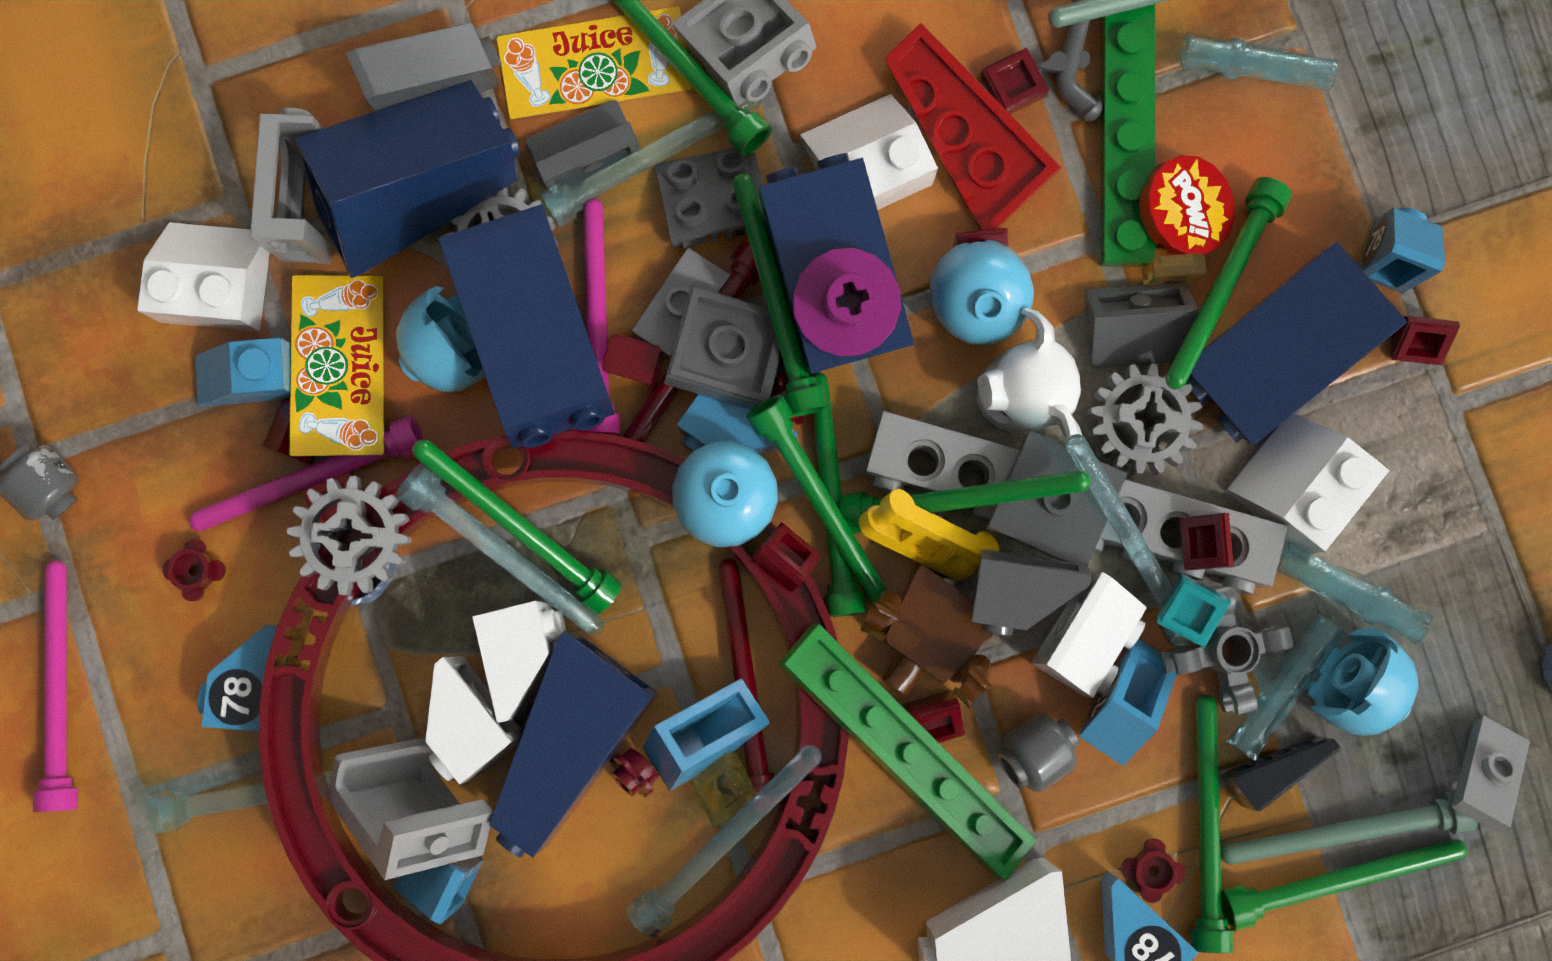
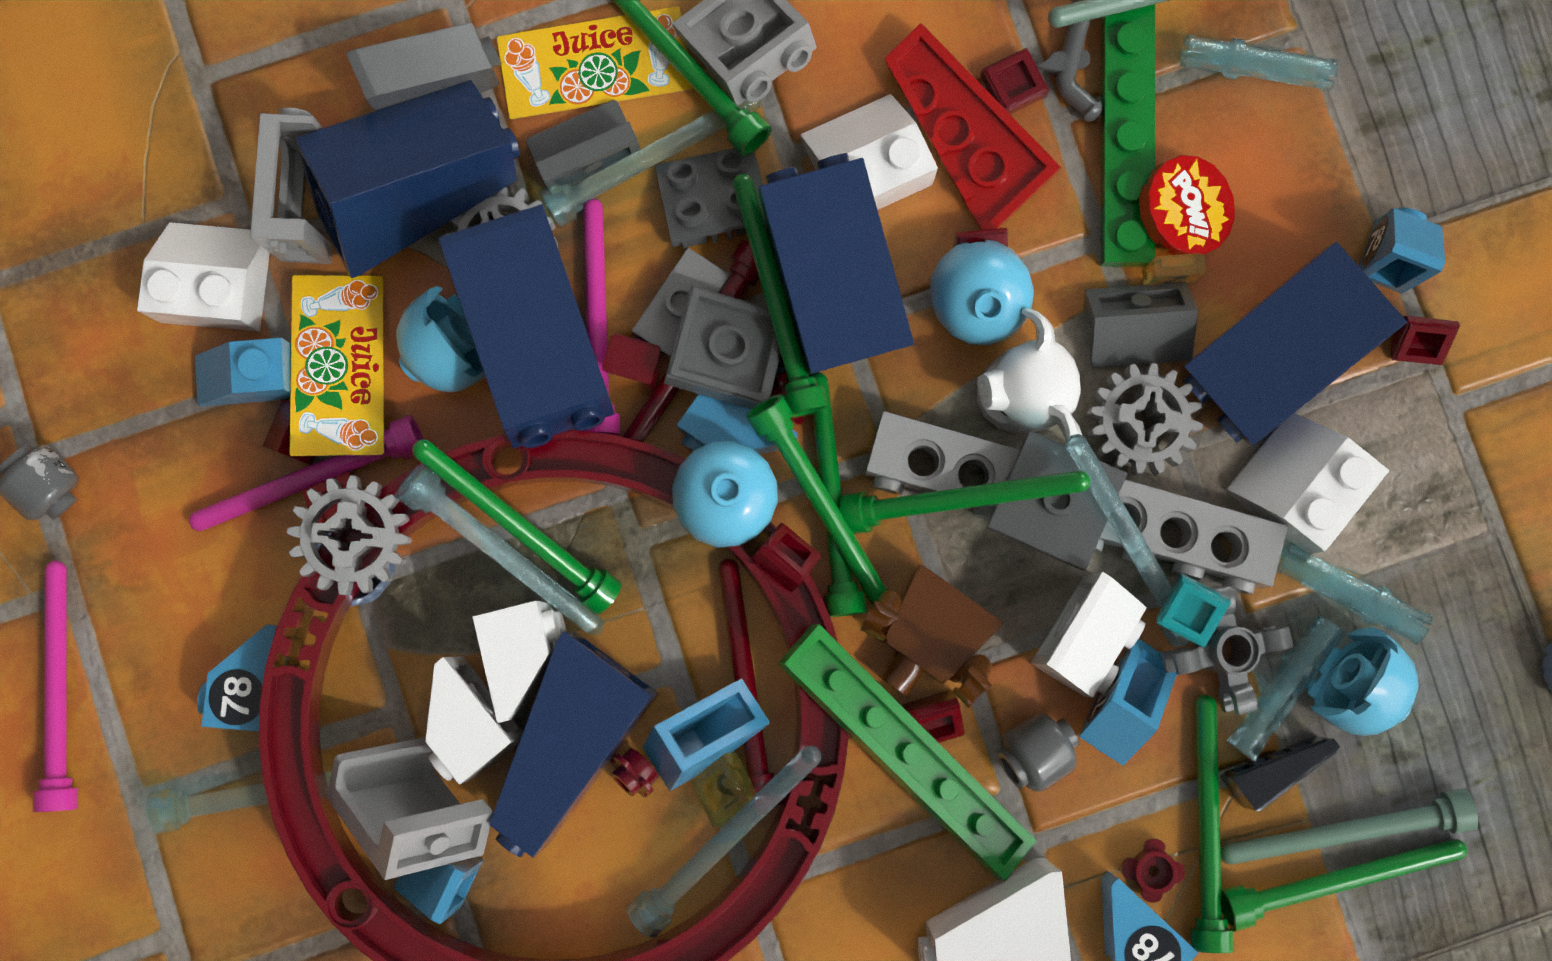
dark red plate [162,539,226,601] -> none
magenta piece [793,248,901,357] -> none
yellow plate [859,489,1000,581] -> none
dark grey slope [972,549,1091,635] -> none
green piece [1165,177,1292,390] -> none
dark red slope [1180,513,1234,571] -> none
light grey plate [1452,715,1530,834] -> none

